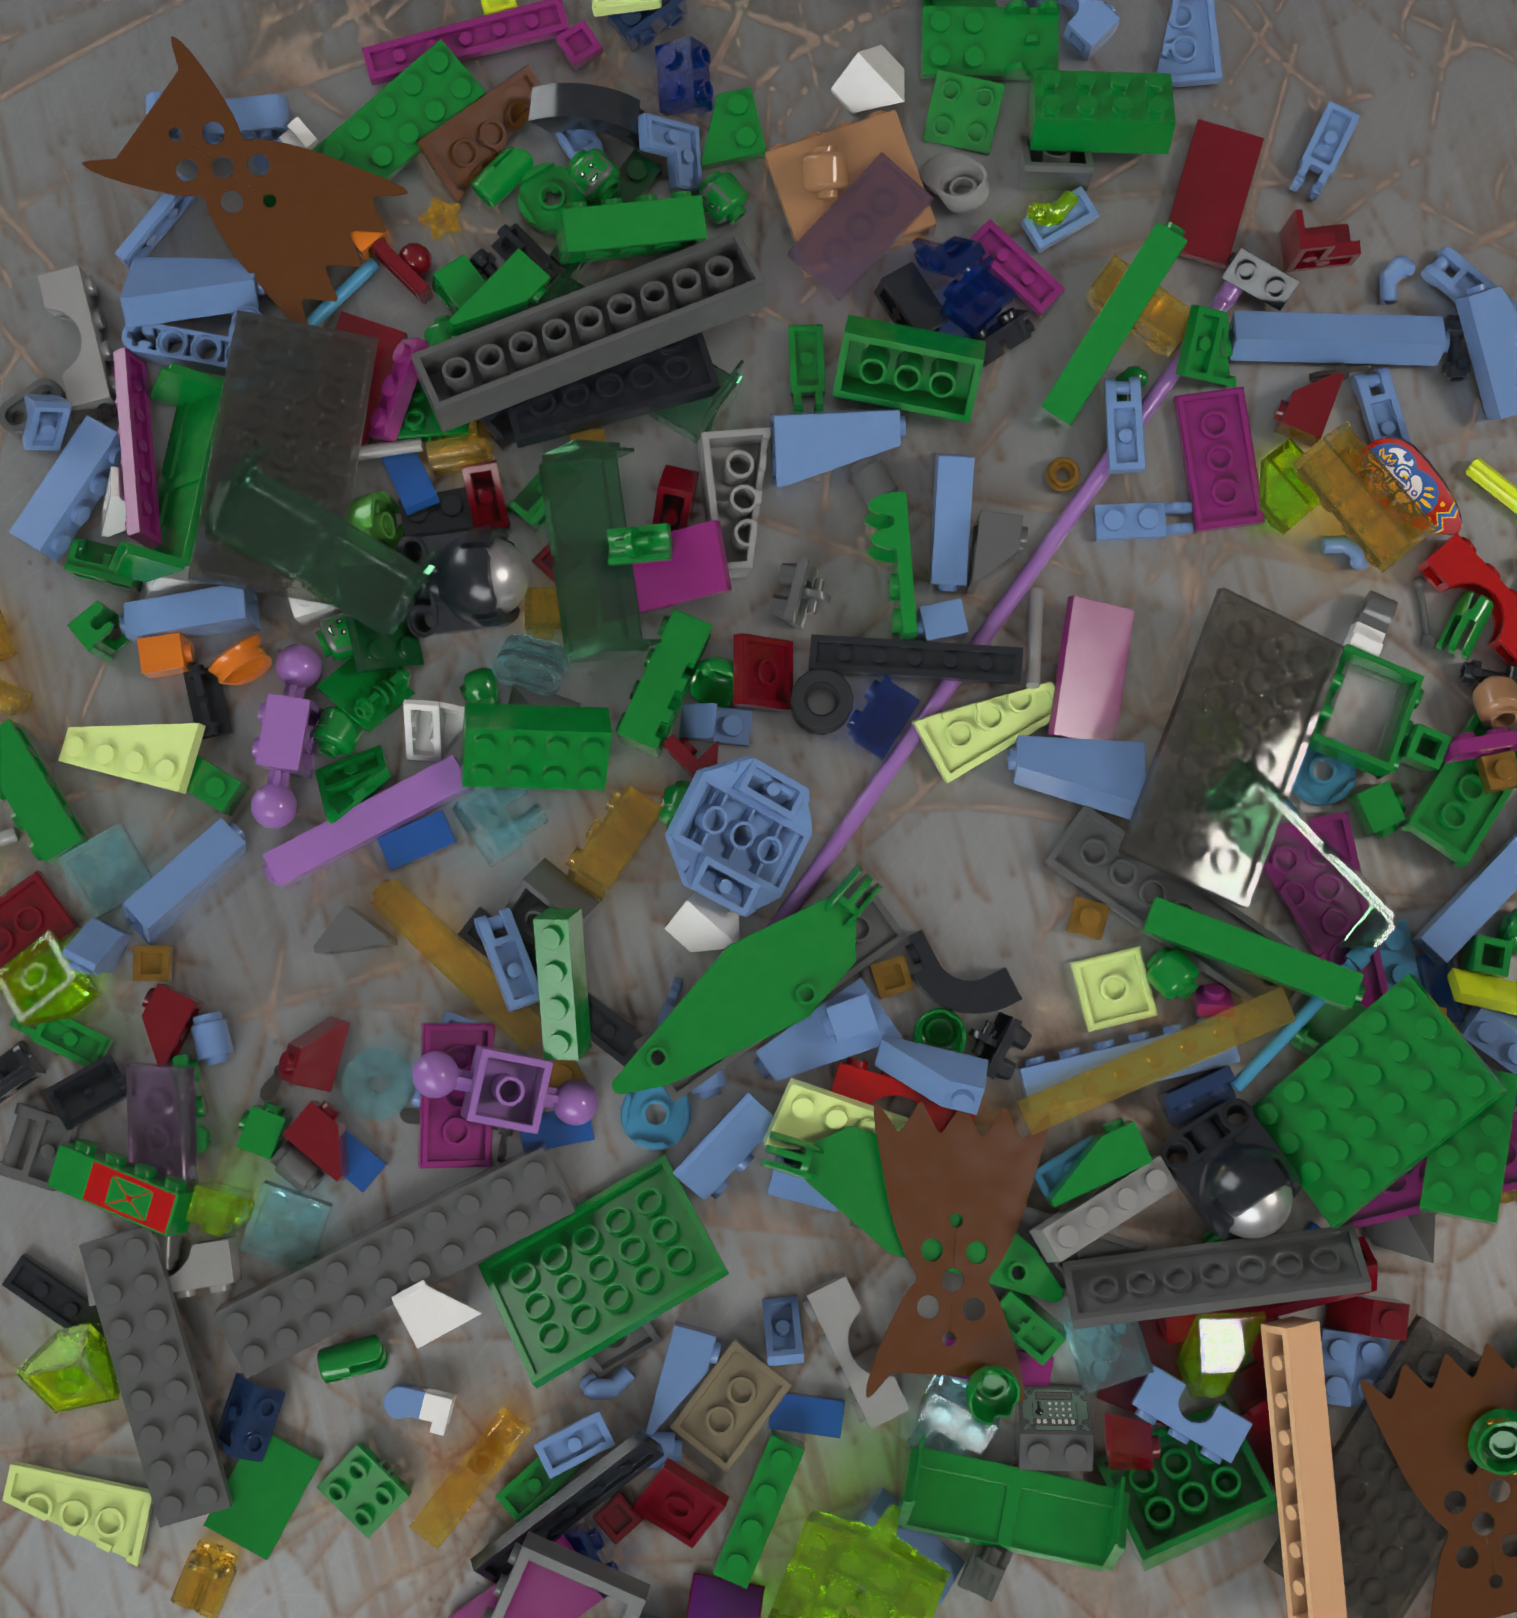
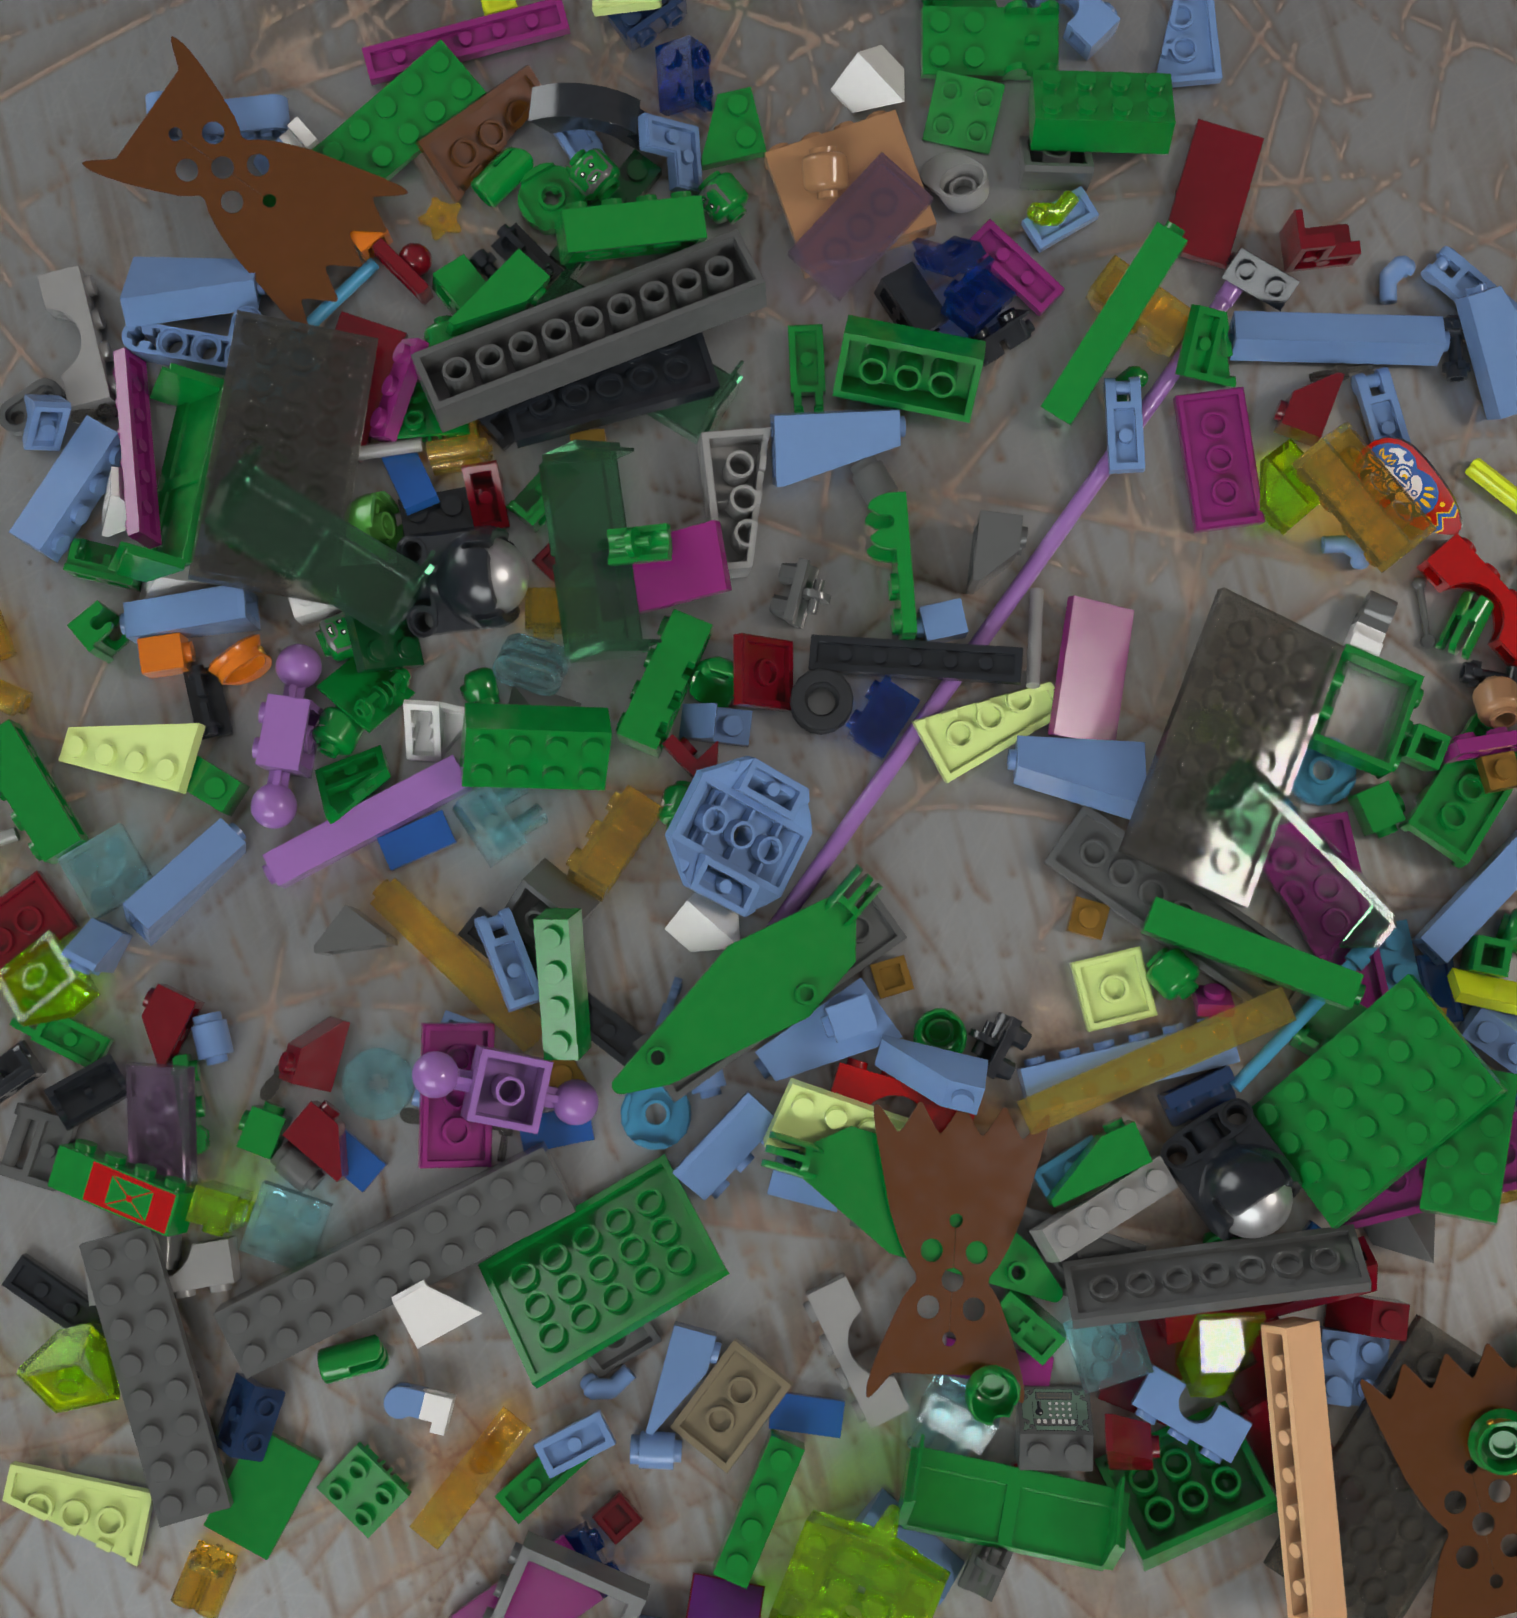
medium blue tile [115,173,197,269] -> none
pearl gold plate [133,945,173,981] -> none
black plate [470,1430,665,1583] -> none
magenta plate [555,20,603,70] -> none
dark red plate [631,1457,729,1548] -> none
dark red slope [652,465,700,532] -> none
medium blue slope [762,1296,804,1366] -> none
black arch [905,929,1022,1014] -> none
medium blue slope [929,453,975,591] -> none
pearl gold plate [1045,457,1081,492] -> none
medium blue hinge [1093,502,1193,542] -> none
medium blue hinge [1289,101,1361,201] -> none

